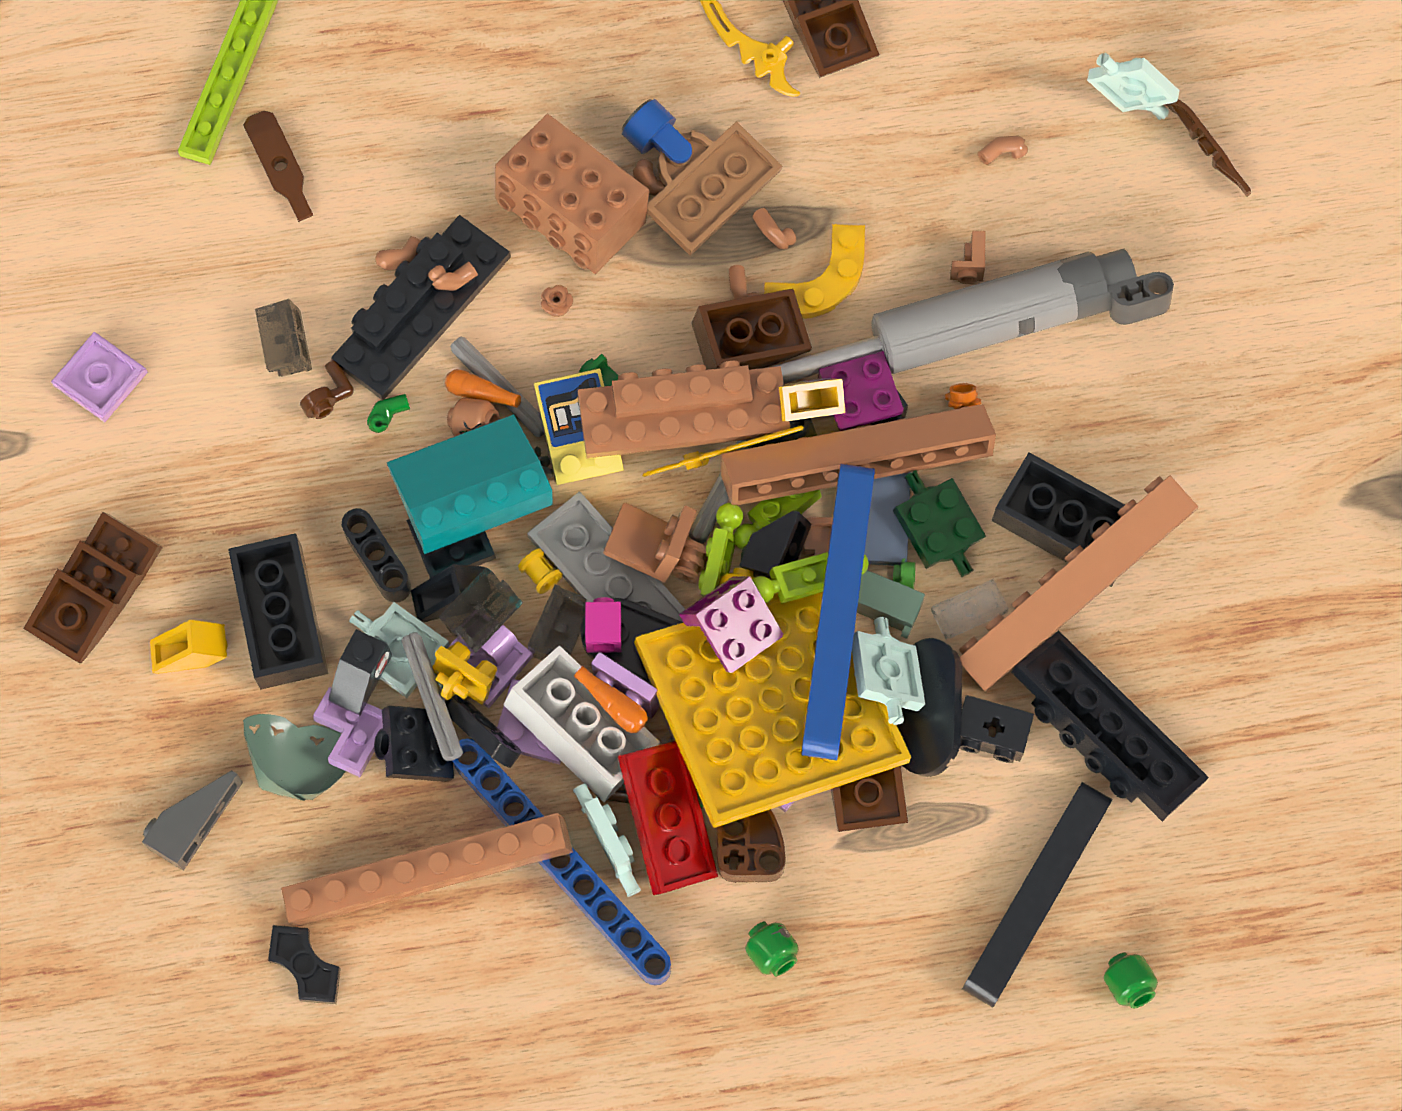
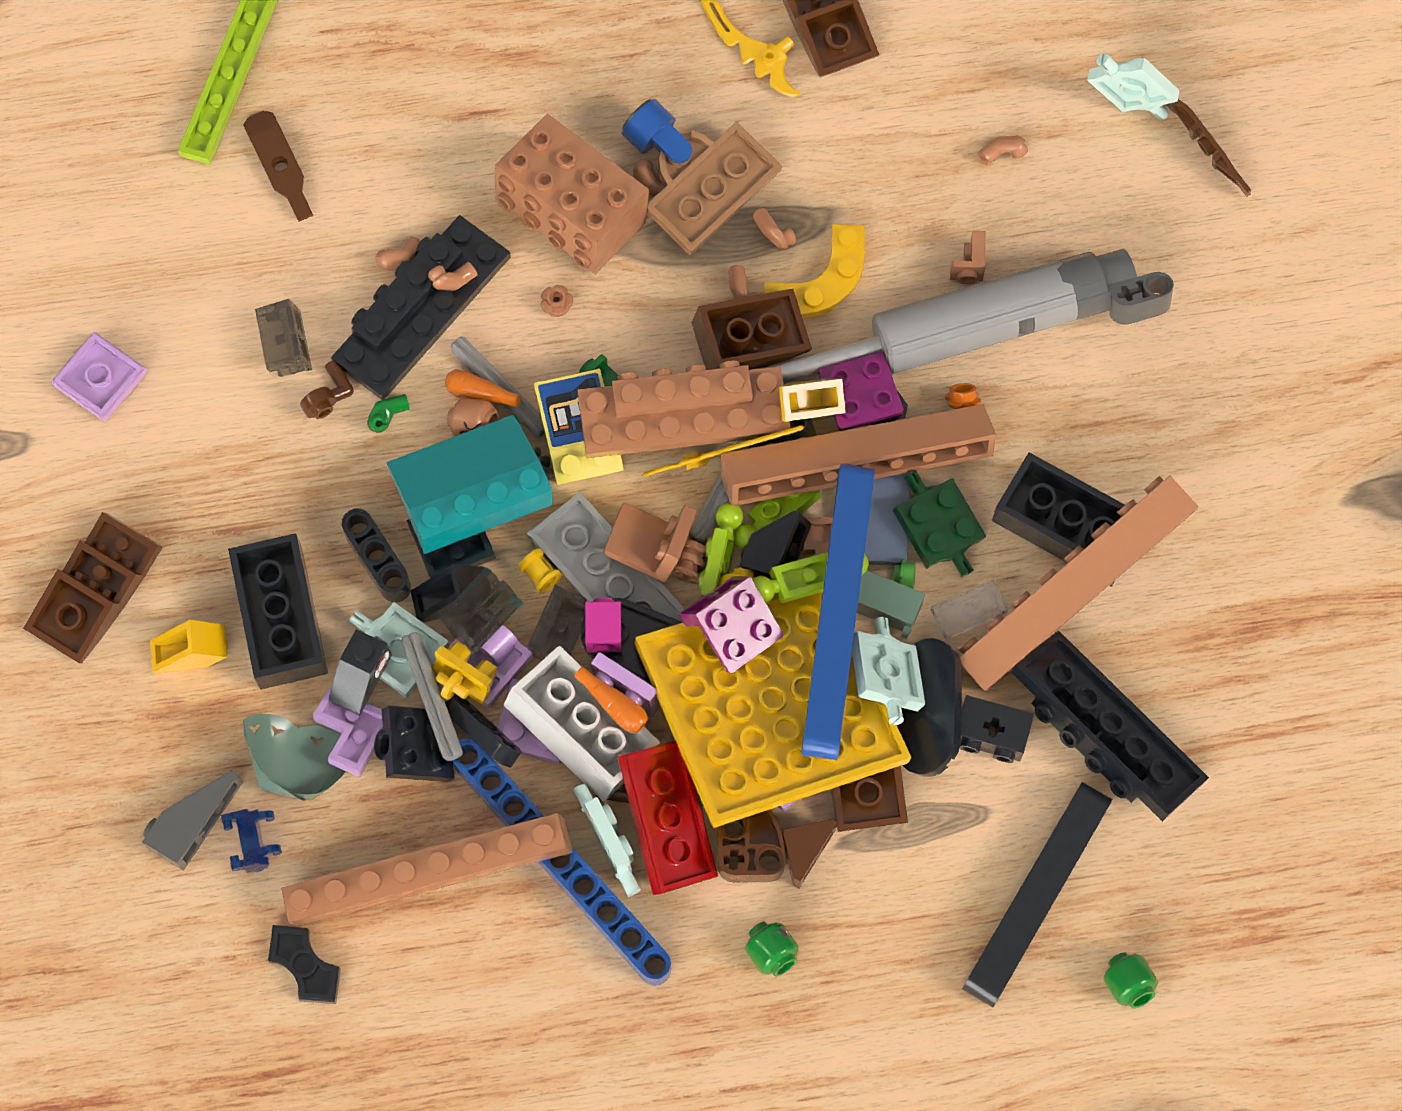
none -> clear blue piece [221,809,282,873]
none -> reddish brown slope [782,819,838,889]

